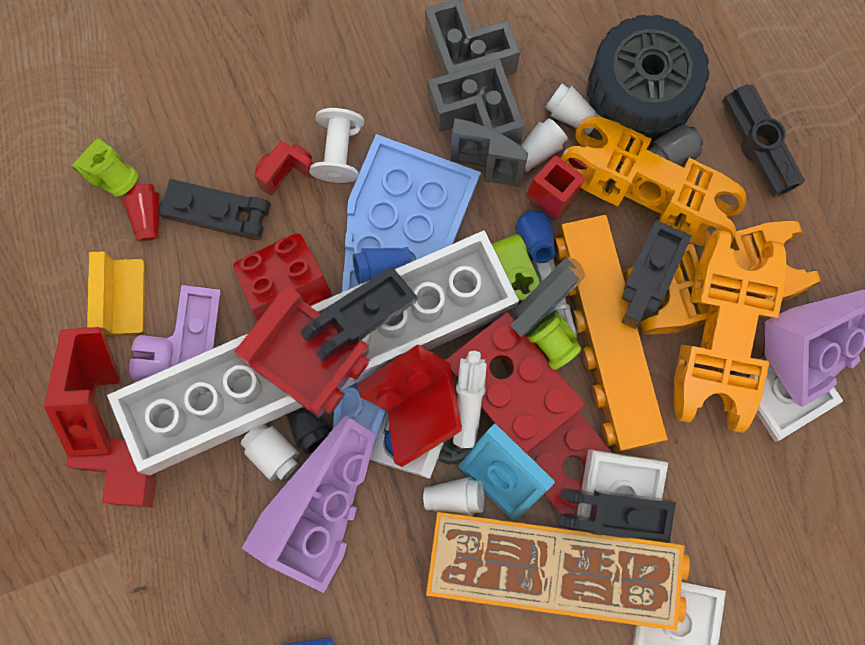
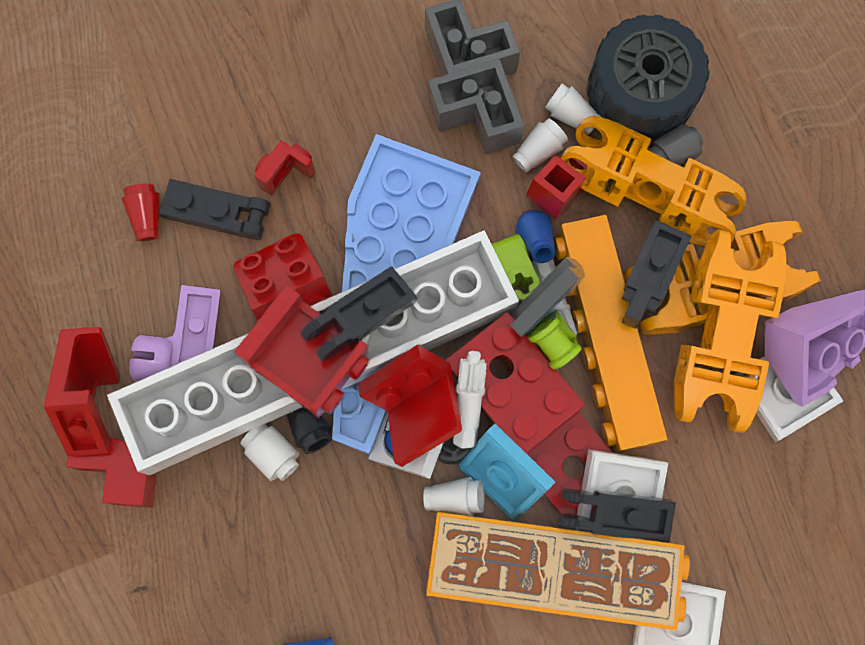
lime piece [71,138,138,197] -> none
yellow panel [87,251,146,336] -> none
lavender wedge [242,416,376,593] -> none
white piece [309,108,364,183] -> none
blue cone [352,247,412,285] -> none
dark grey slope [450,118,528,187] -> none
black piece [722,84,805,197] -> none

